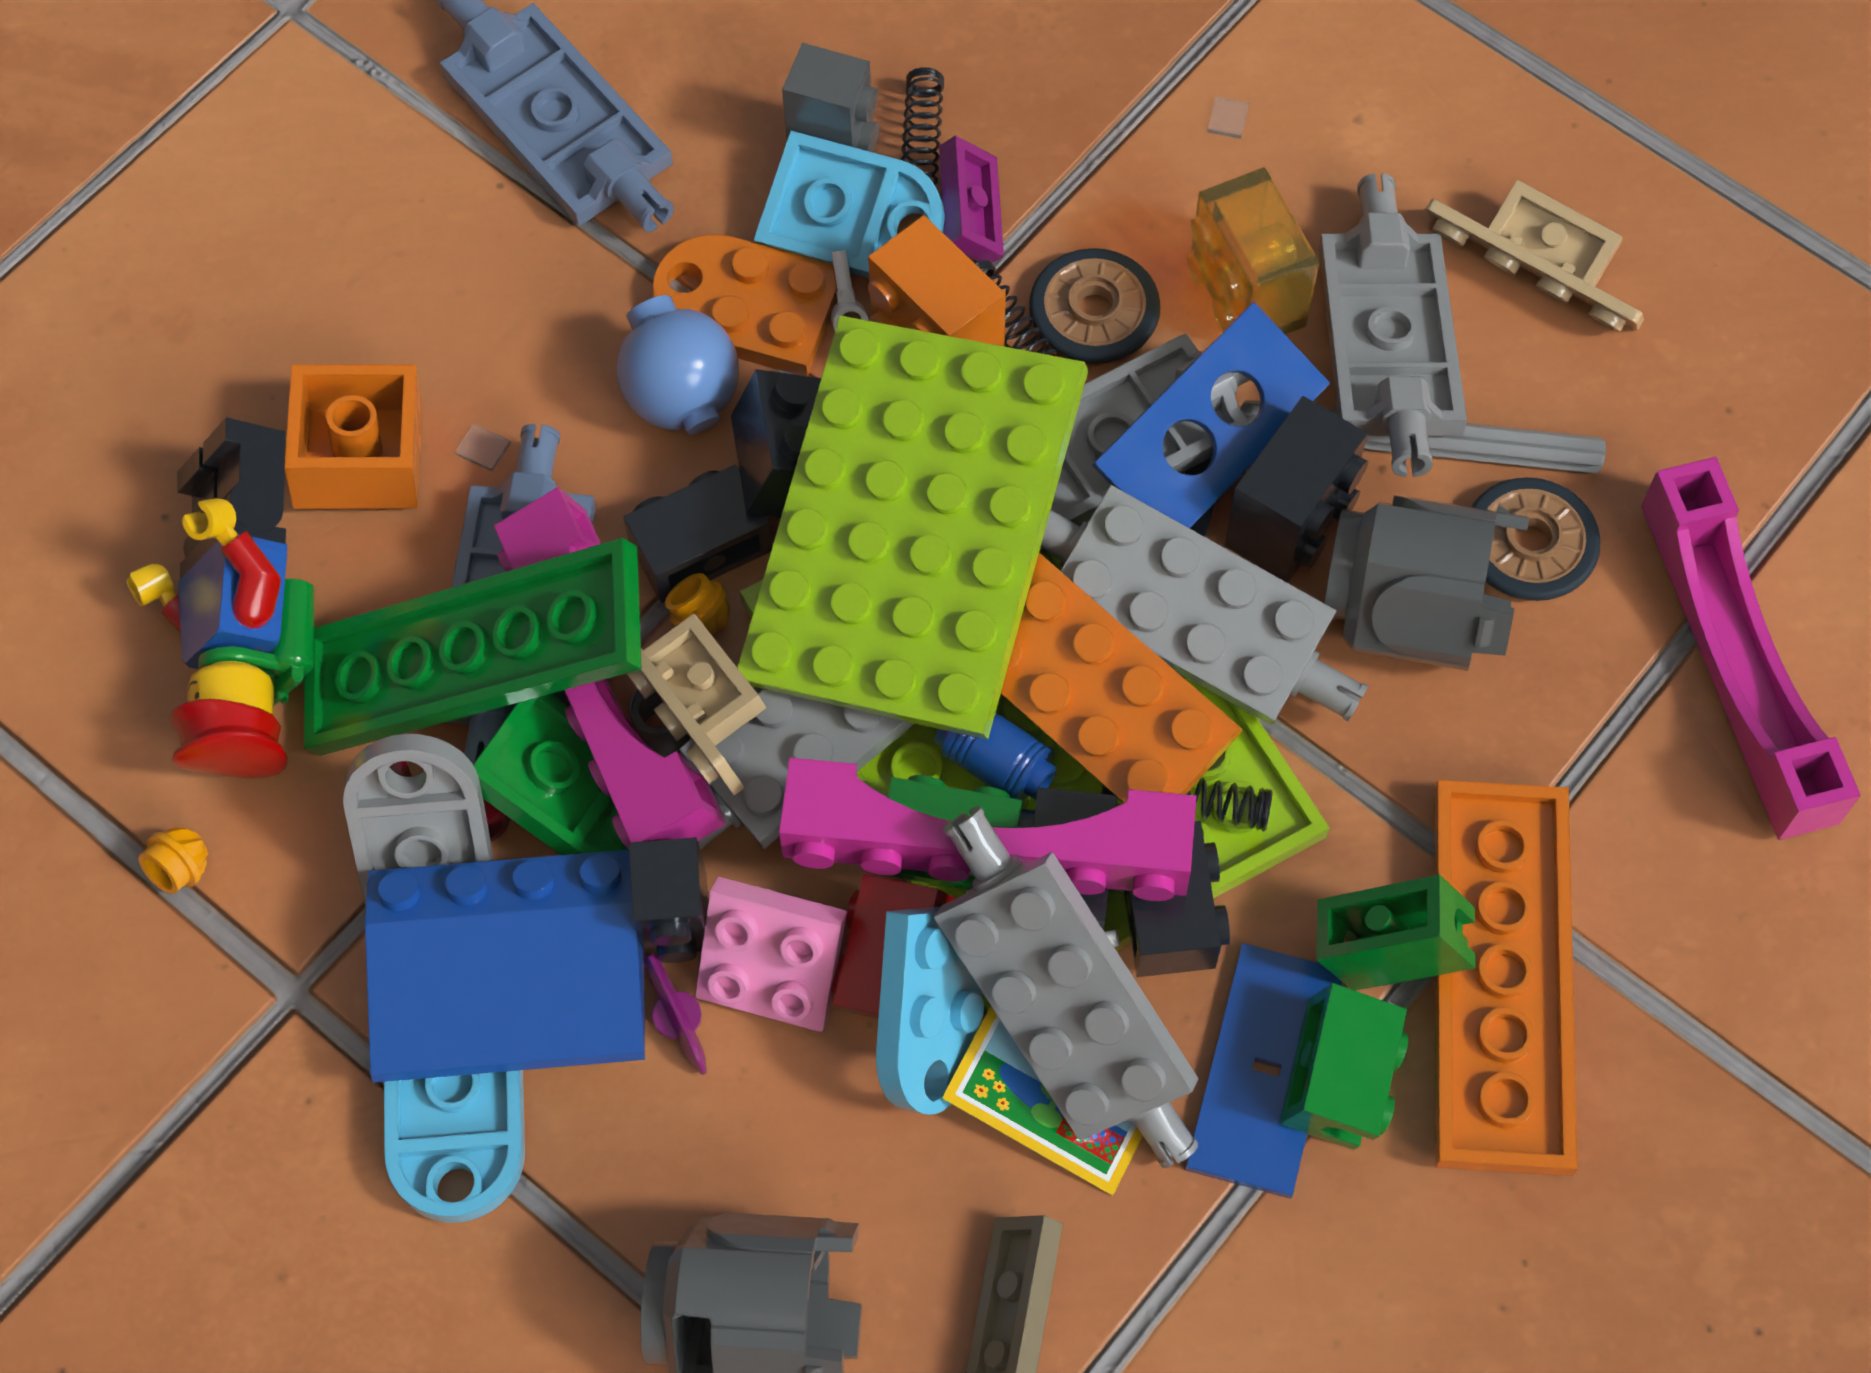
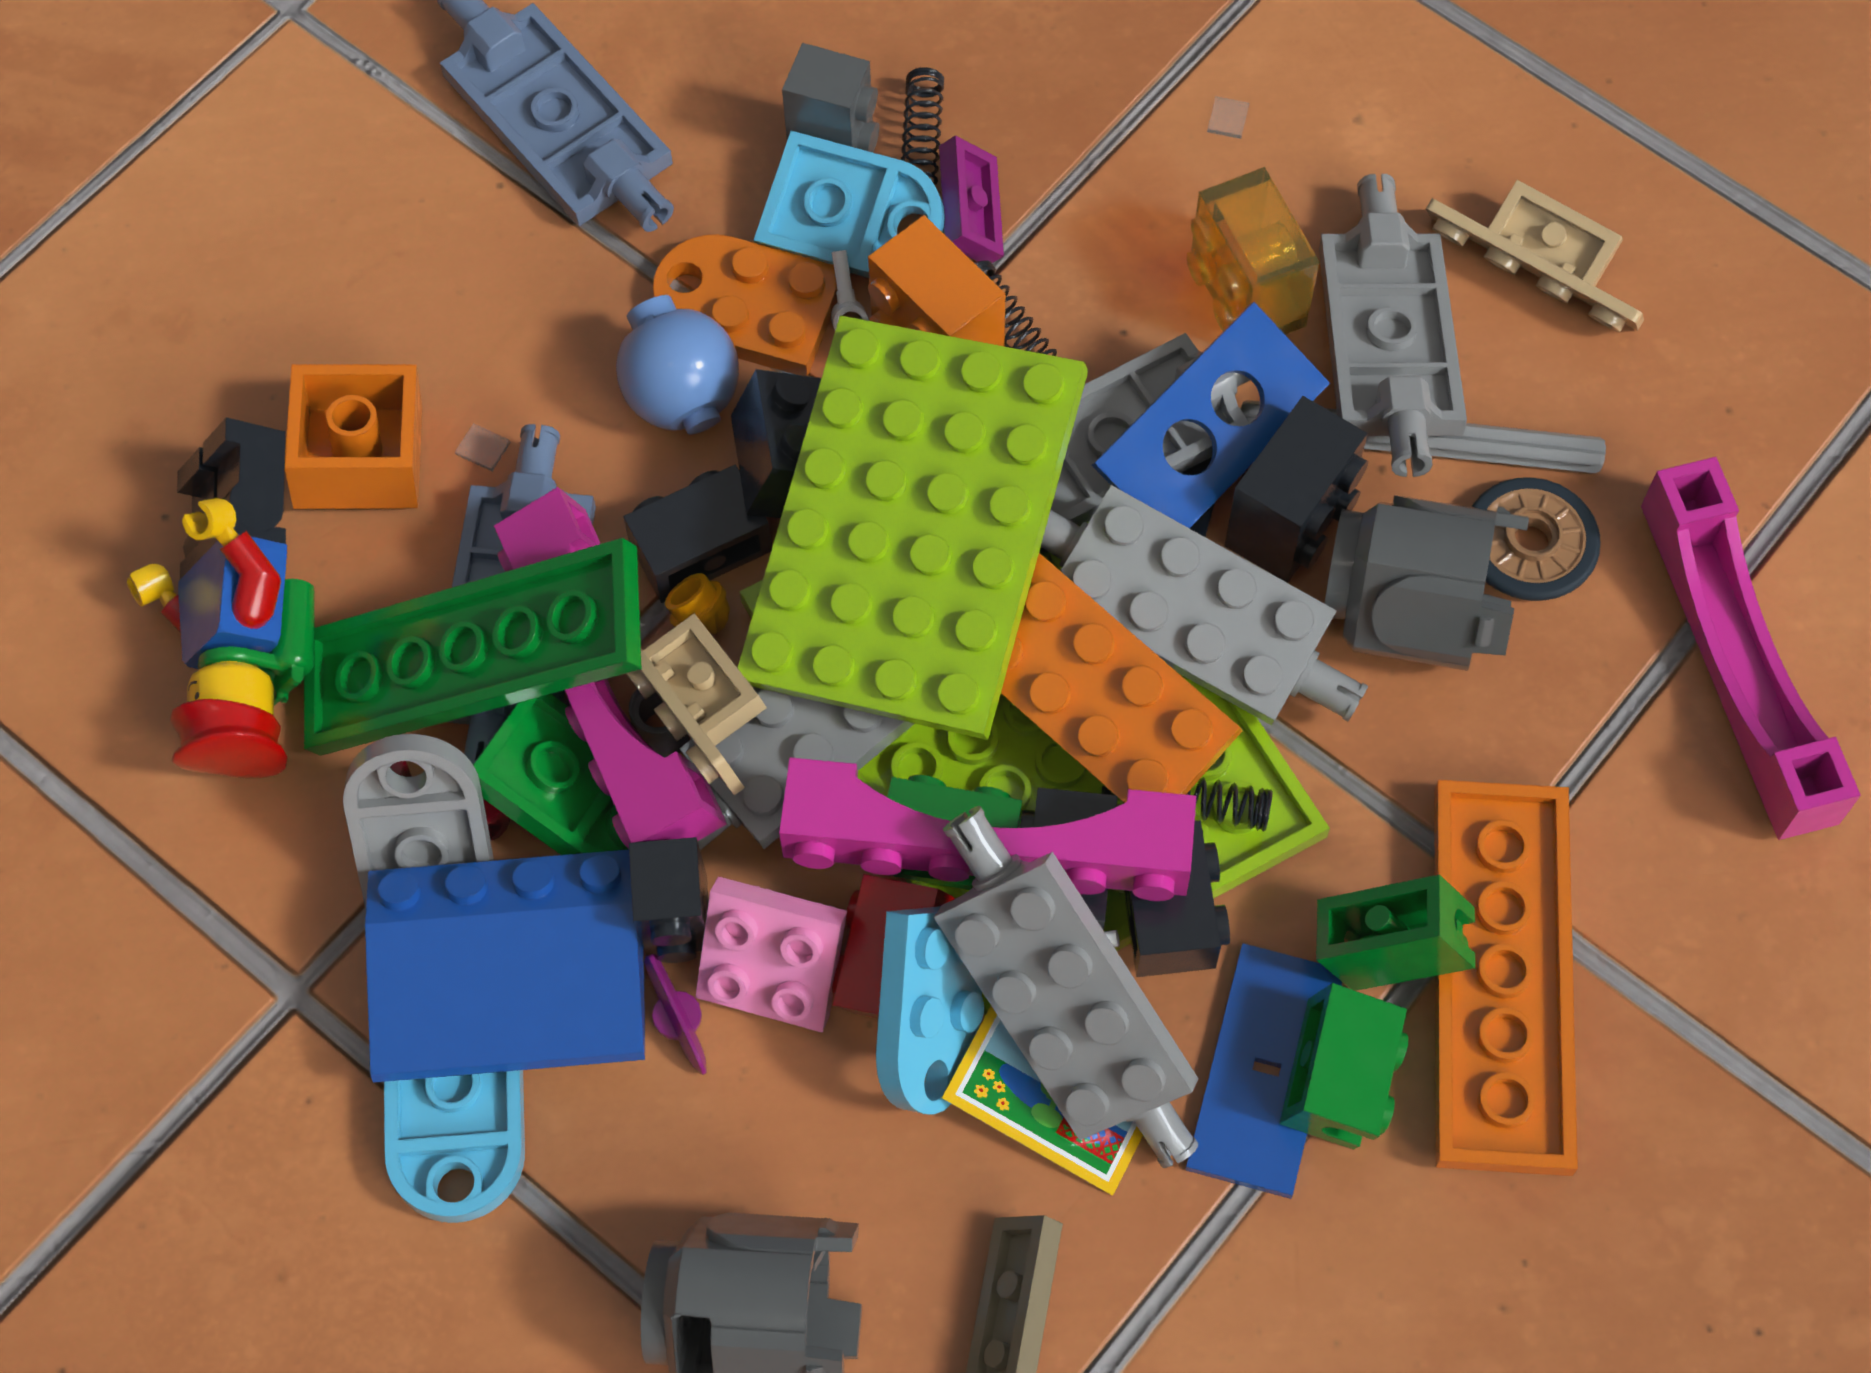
light orange plate [138,826,208,894] -> none
blue head [934,713,1057,802] -> none
wheel [1029,248,1161,363] -> none

